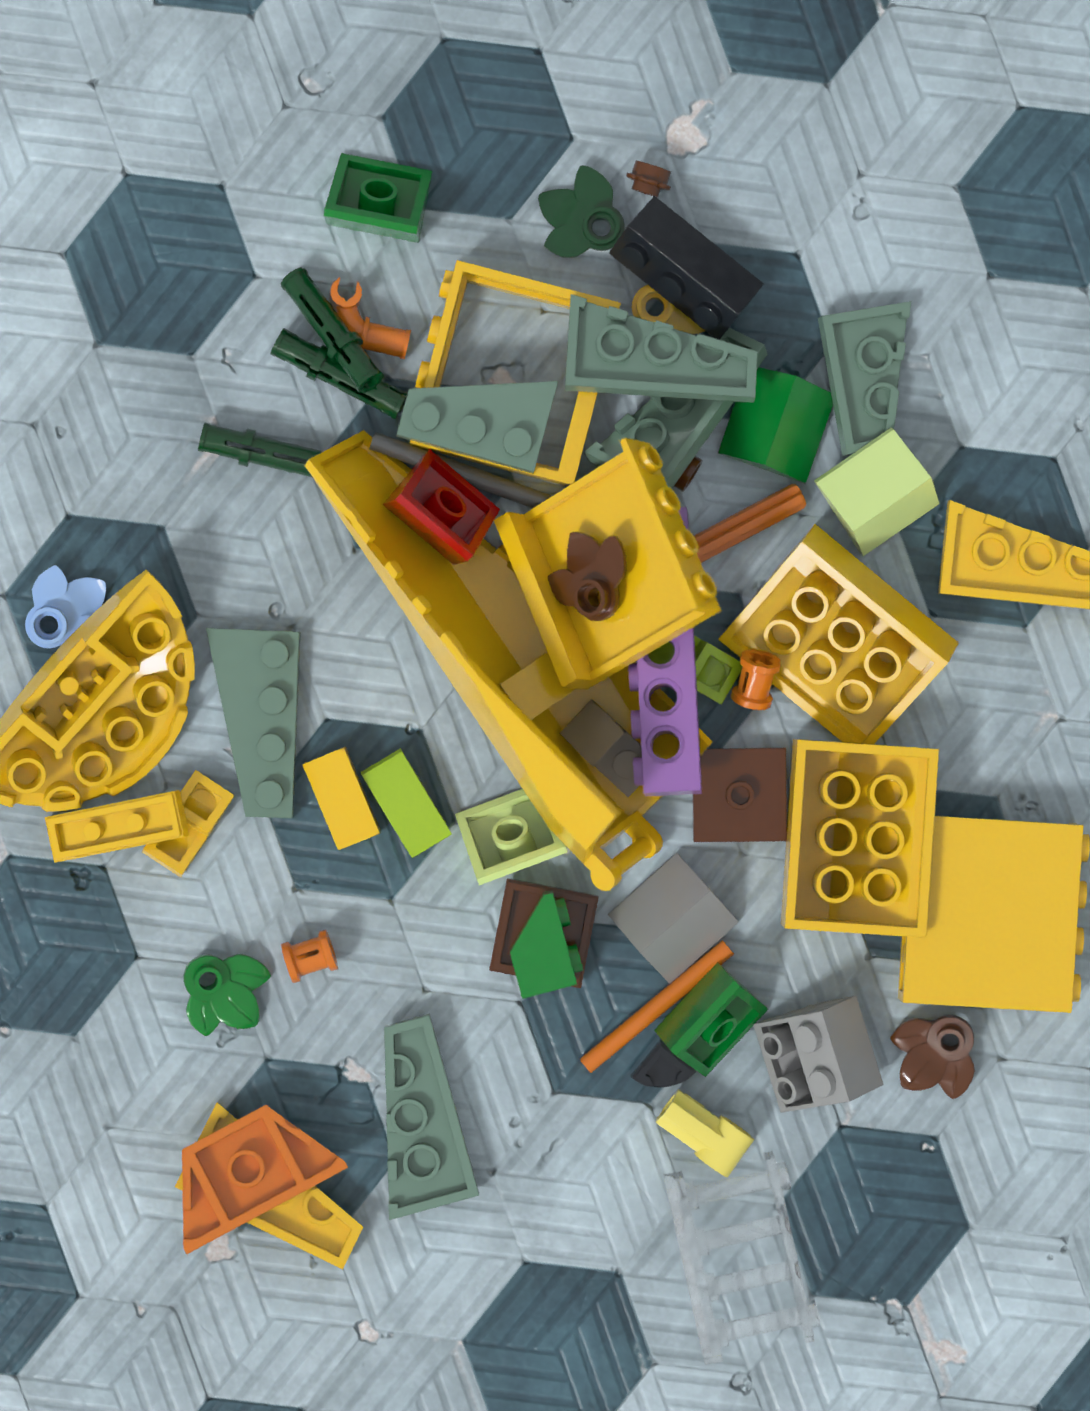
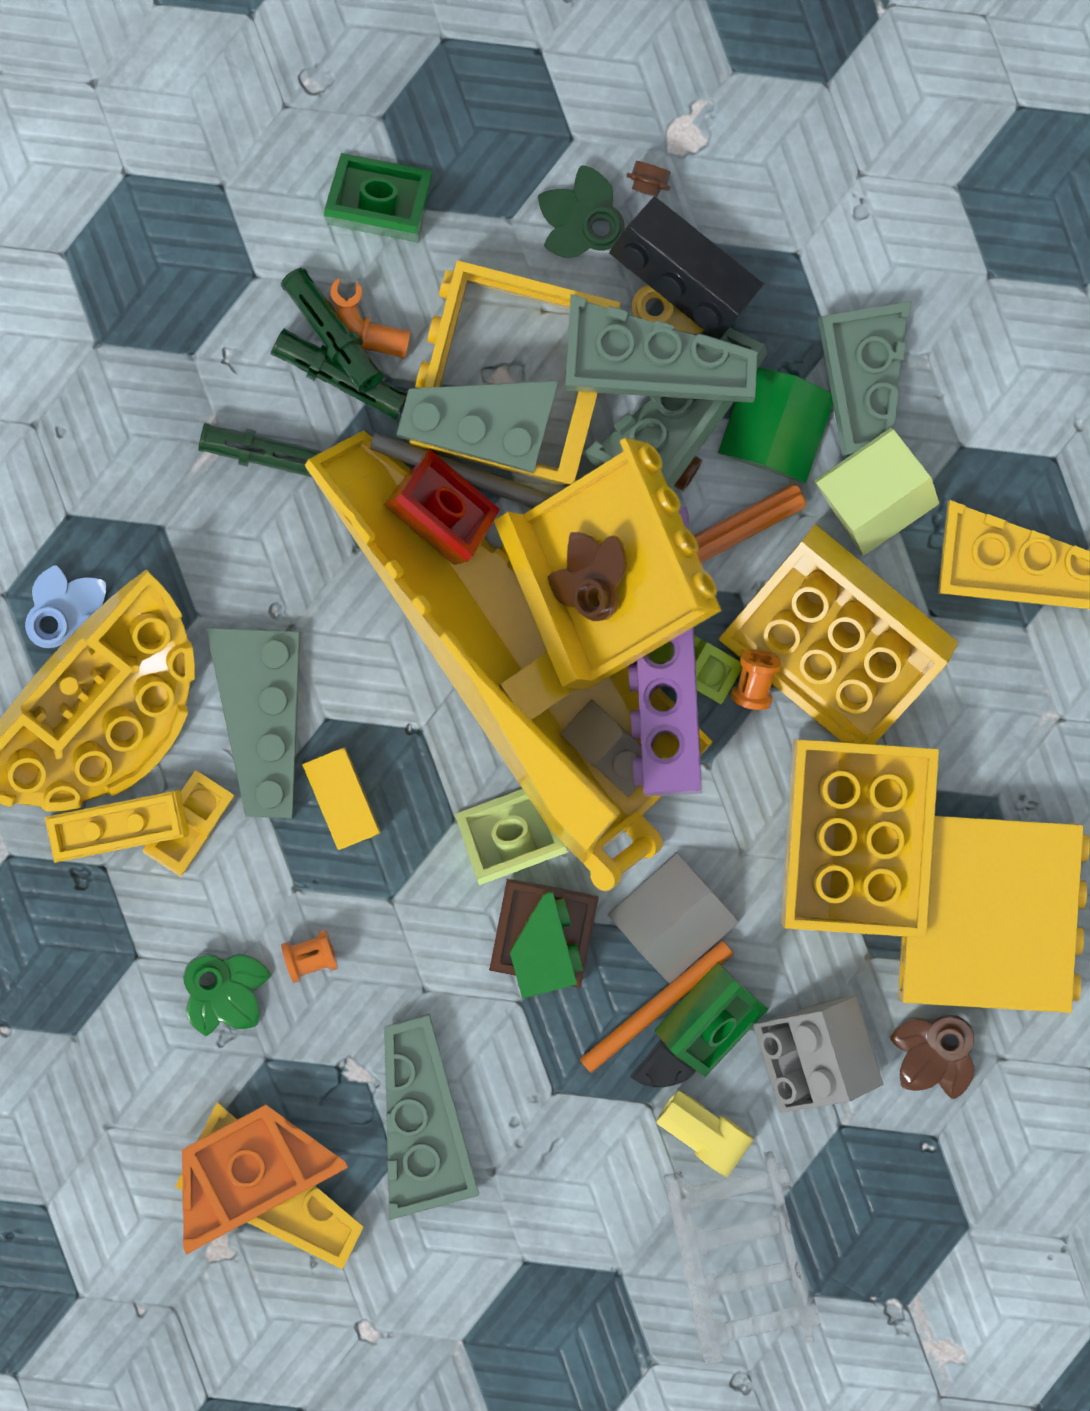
lime slope [361,748,452,858] -> none
reddish brown plate [692,748,787,842] -> none

